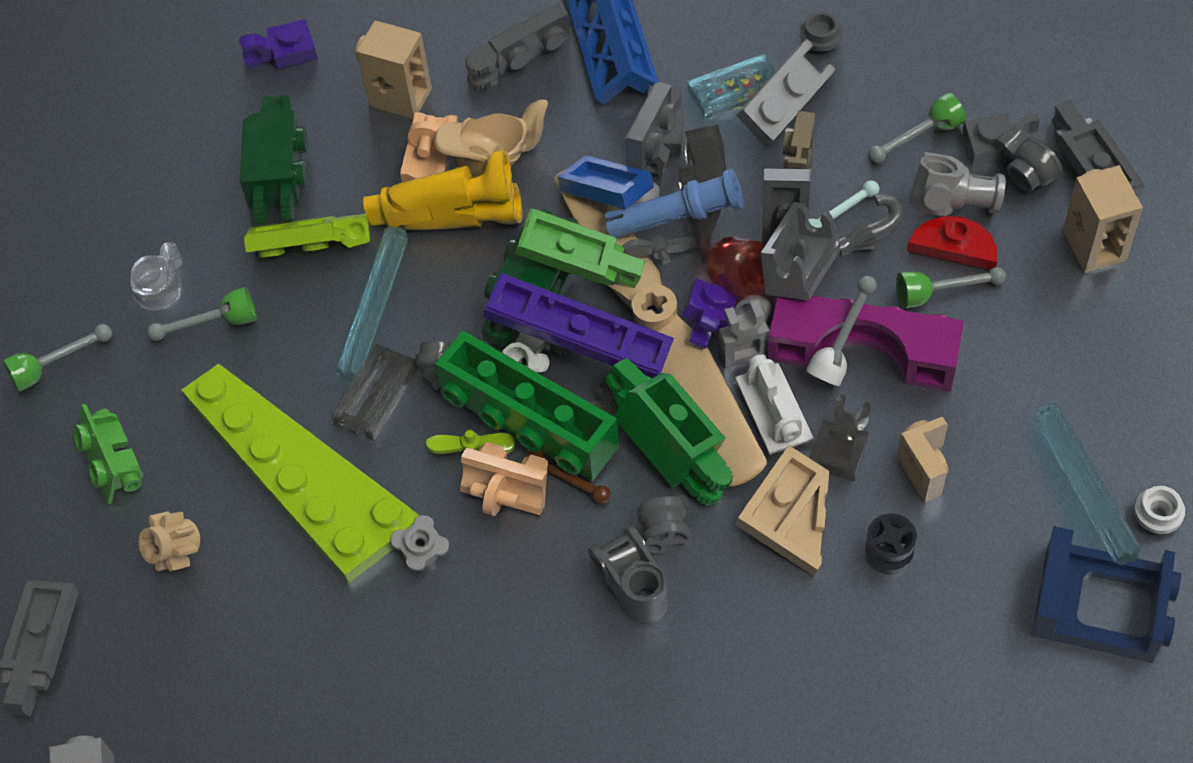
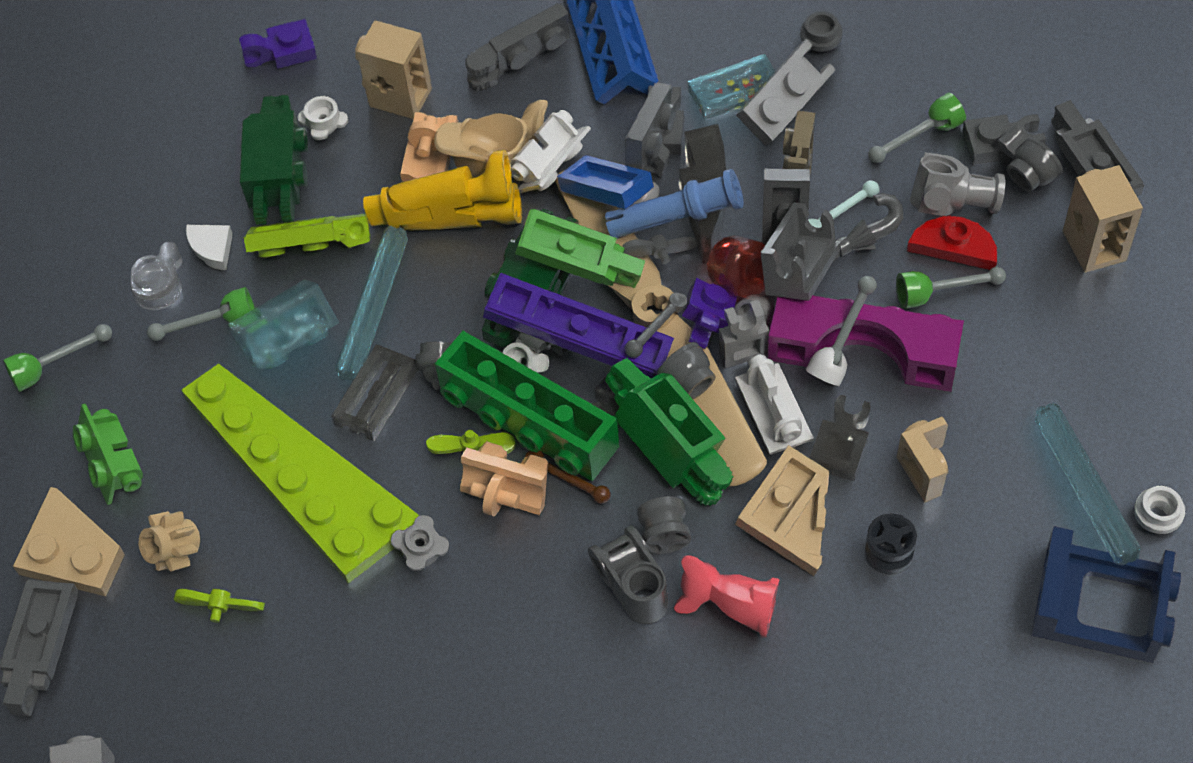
none -> tan wing [13,487,125,596]
none -> lime piece [174,589,265,623]
none -> white tile [186,225,233,270]
none -> clear light blue brick [227,279,339,370]
none -> white plate [298,96,348,140]
none -> white hinge [511,110,591,193]
none -> dark grey hinge [625,292,687,358]
none -> dark grey piece [657,342,716,399]
none -> coral animal [674,555,780,638]

